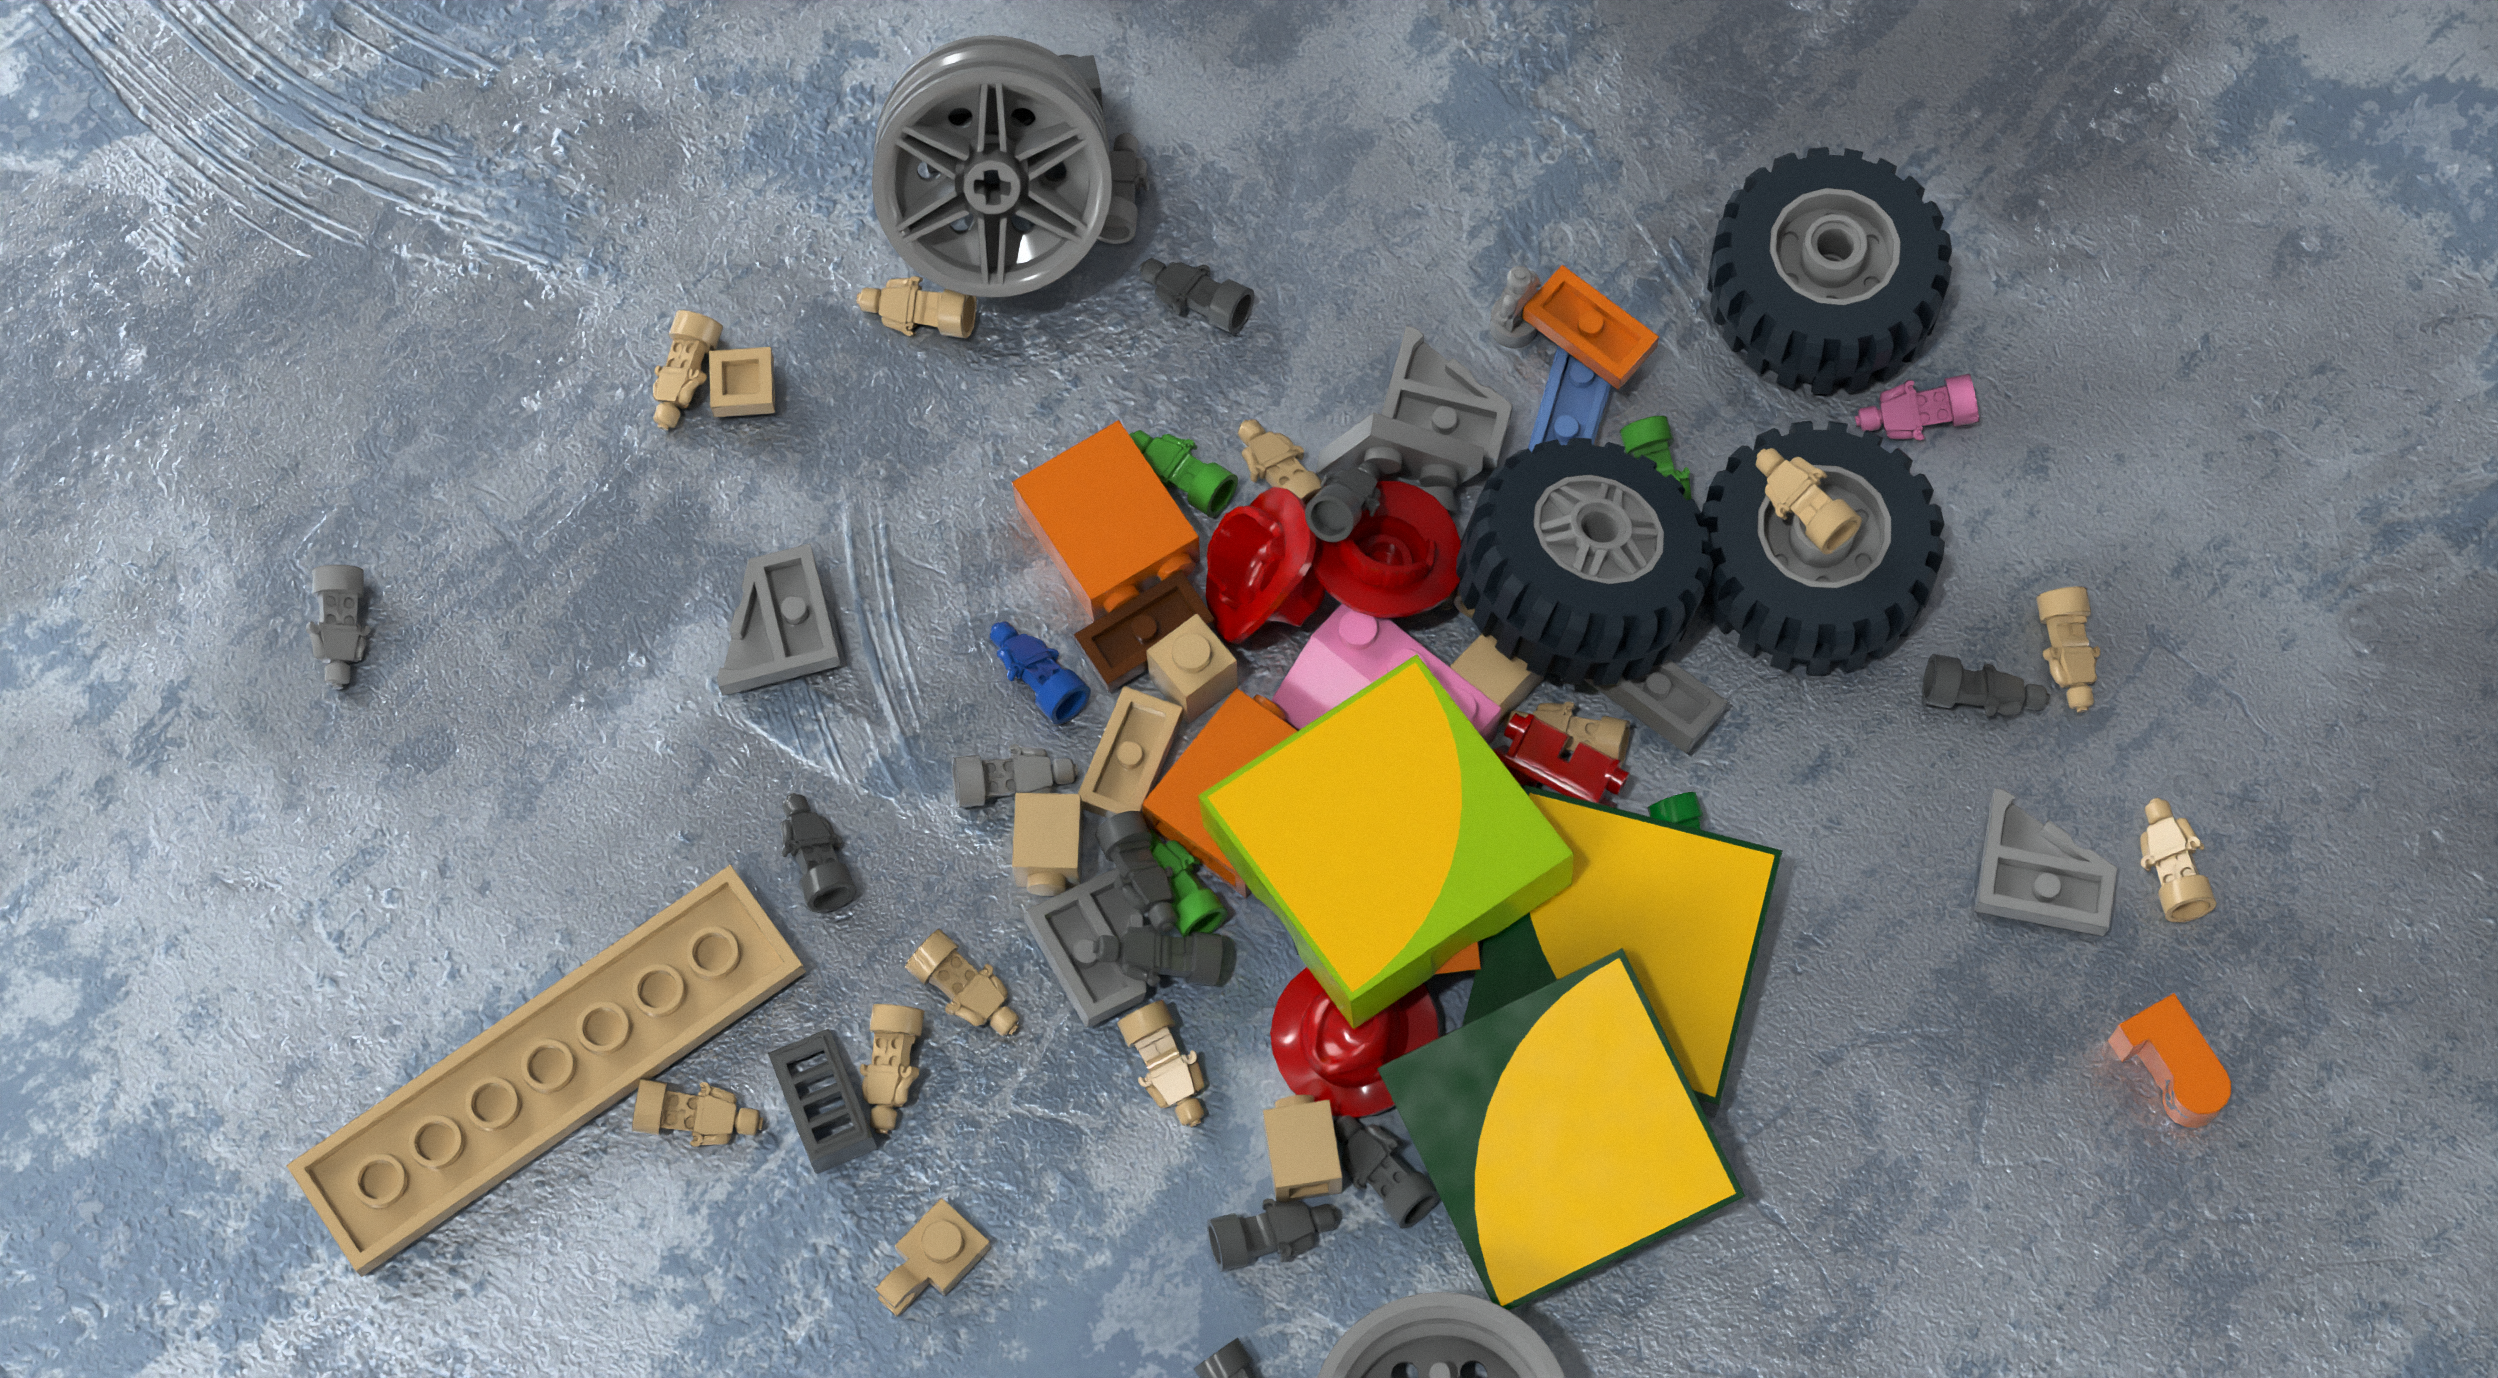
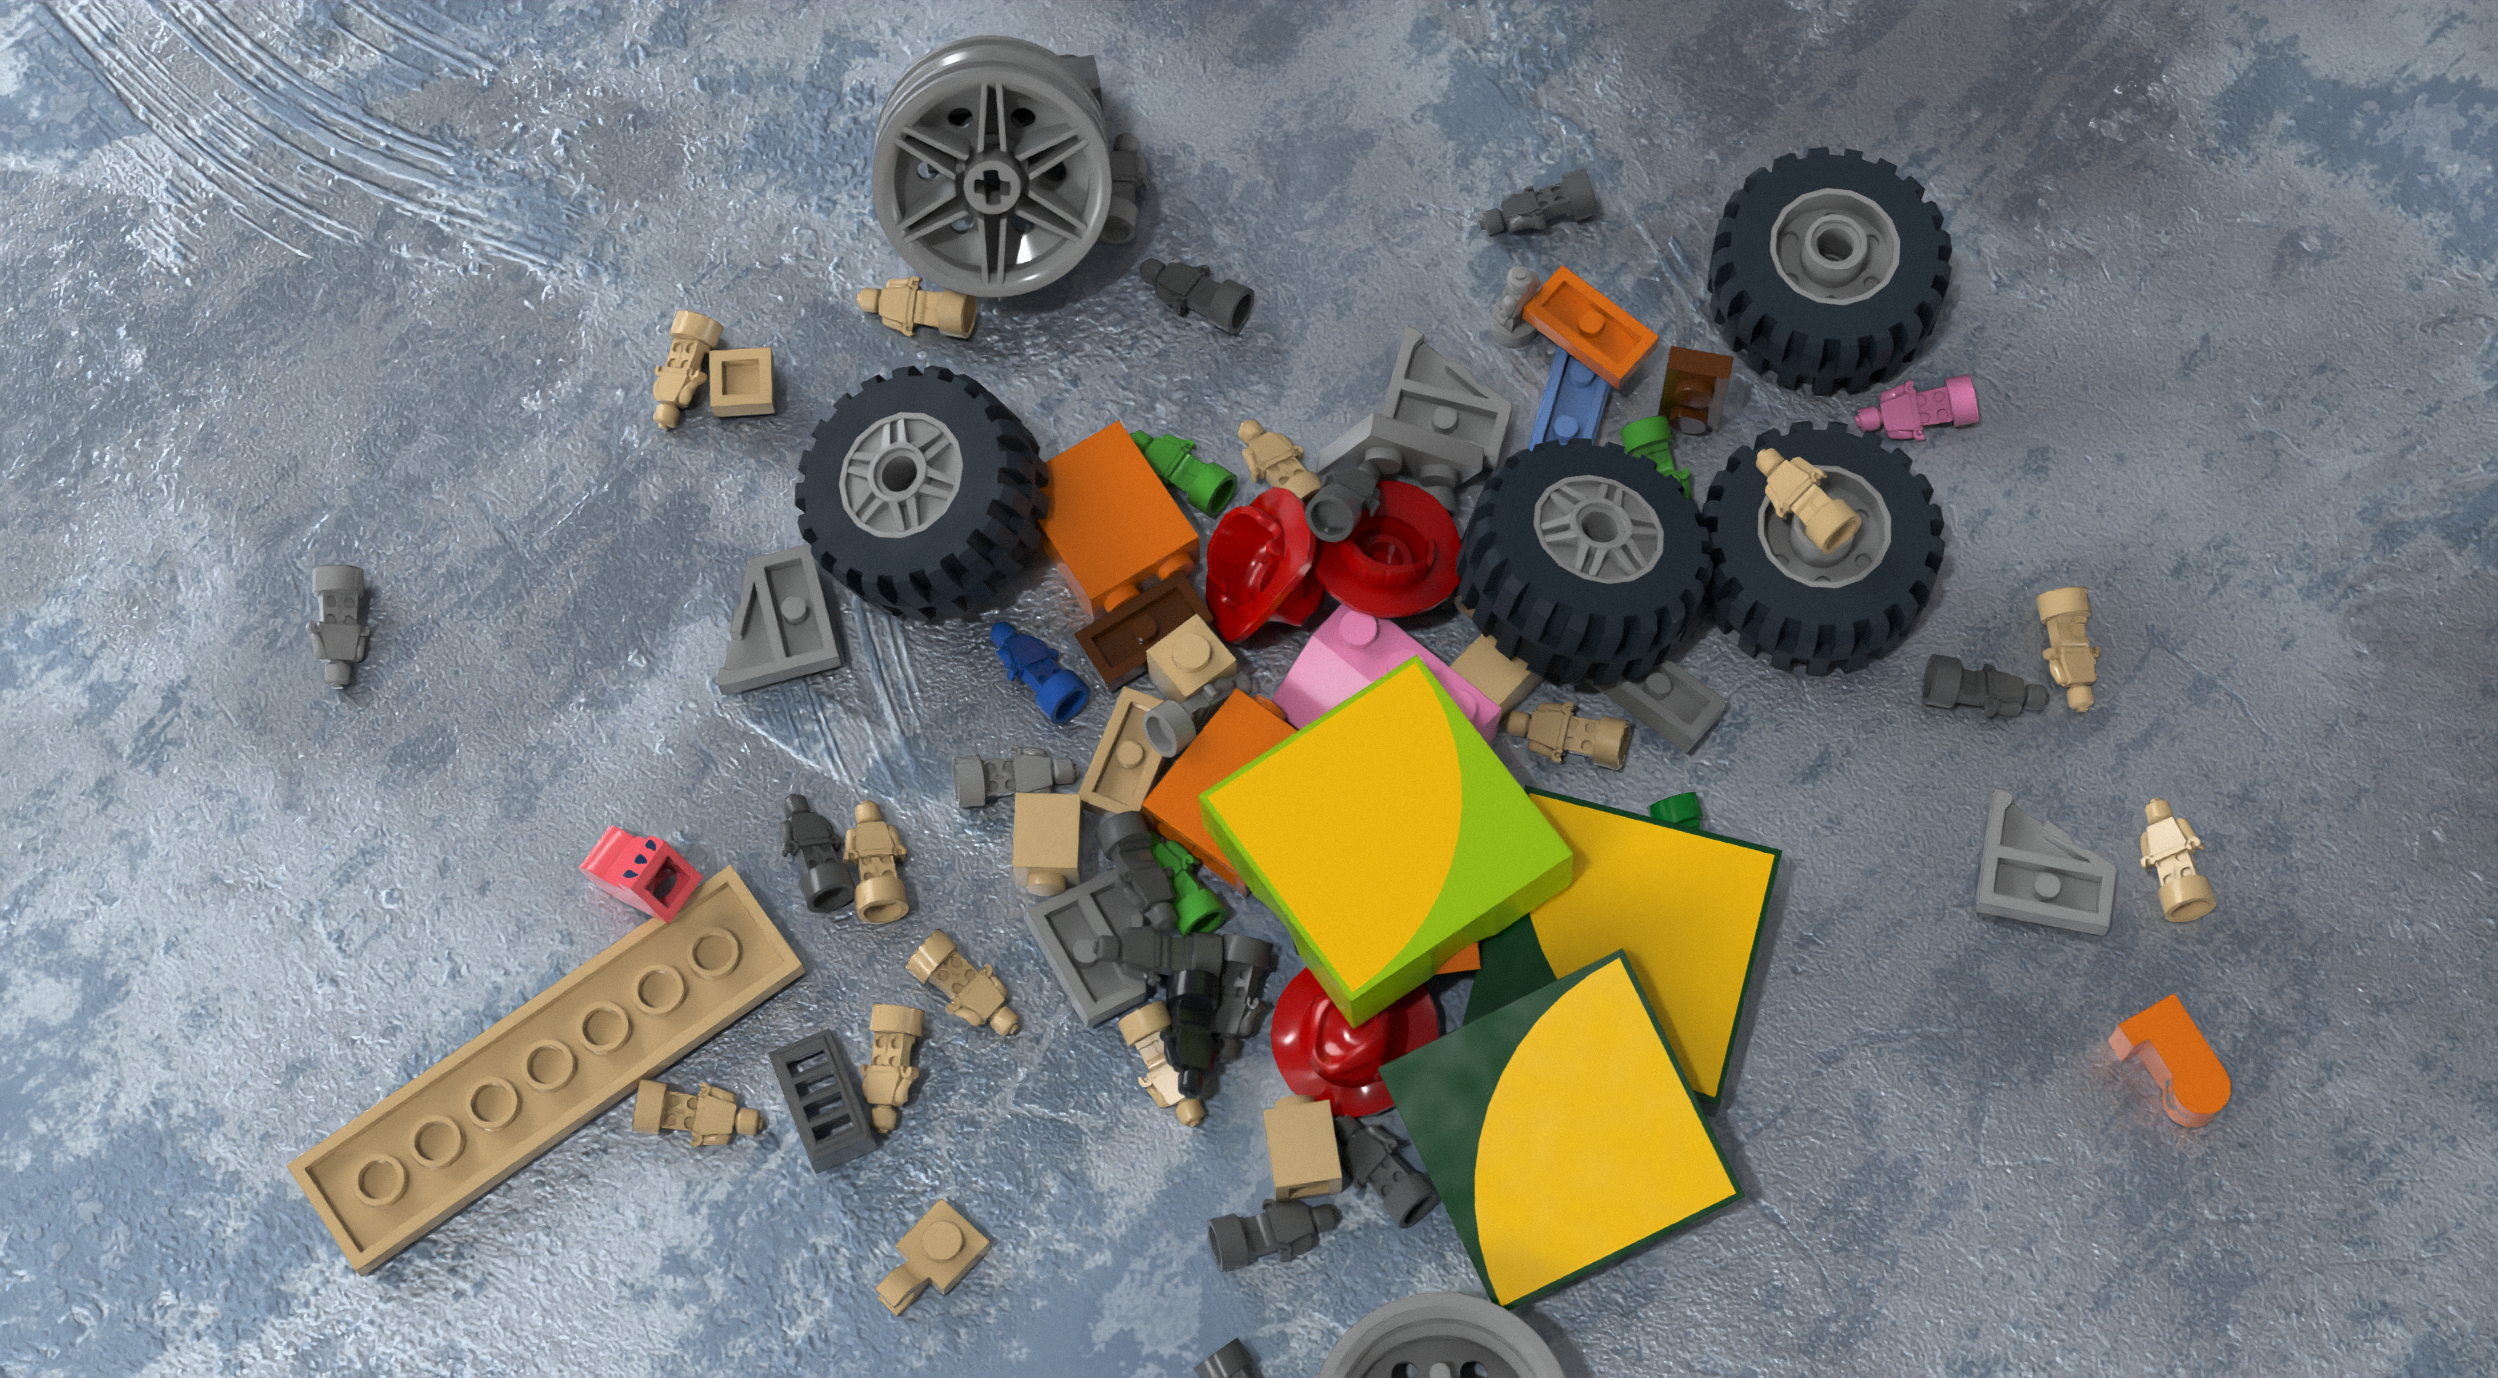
red hinge [1493,713,1630,808] -> none
none -> coral leg [579,825,703,924]
none -> black wheel [795,365,1049,620]
none -> tan piece [843,800,909,924]
none -> light grey piece [1142,672,1253,757]
none -> black piece [1159,970,1223,1099]
none -> dark grey piece [1210,934,1274,1064]
none -> dark grey piece [1478,167,1599,235]
none -> reddish brown plate [1657,346,1734,434]

